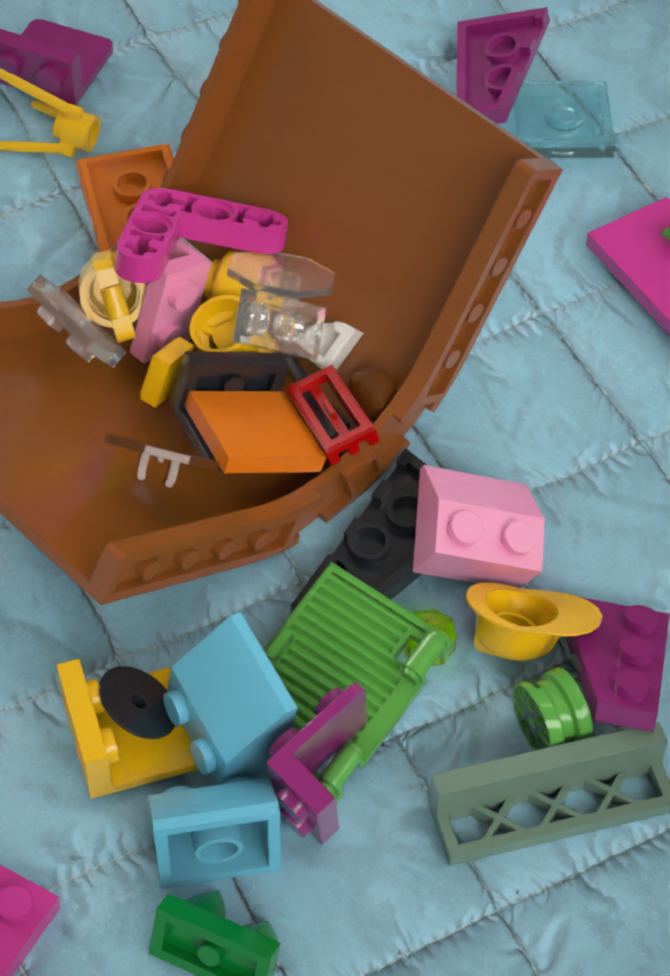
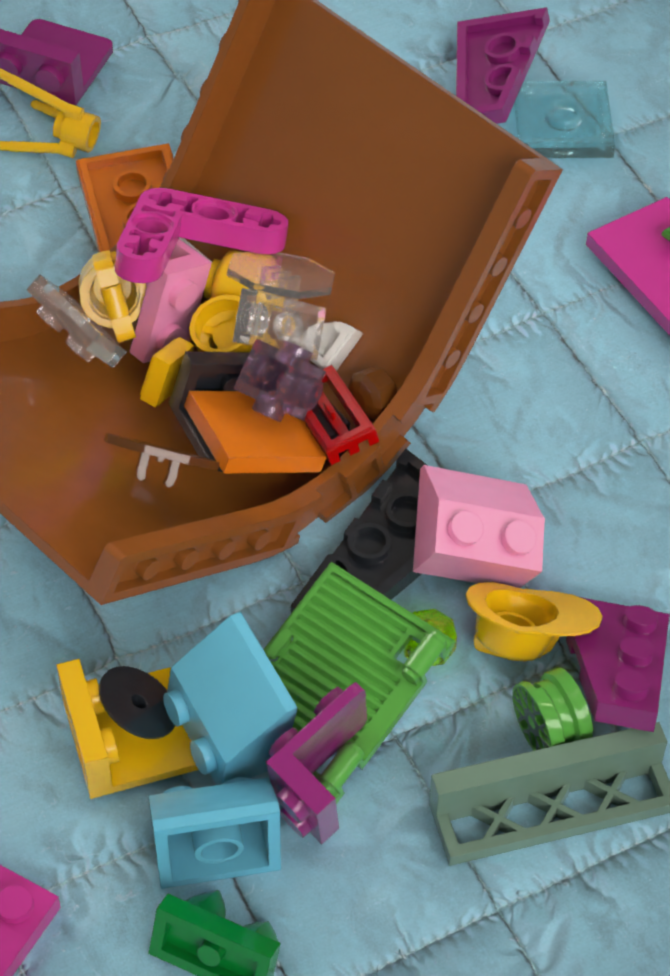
none -> brick [233,338,326,422]

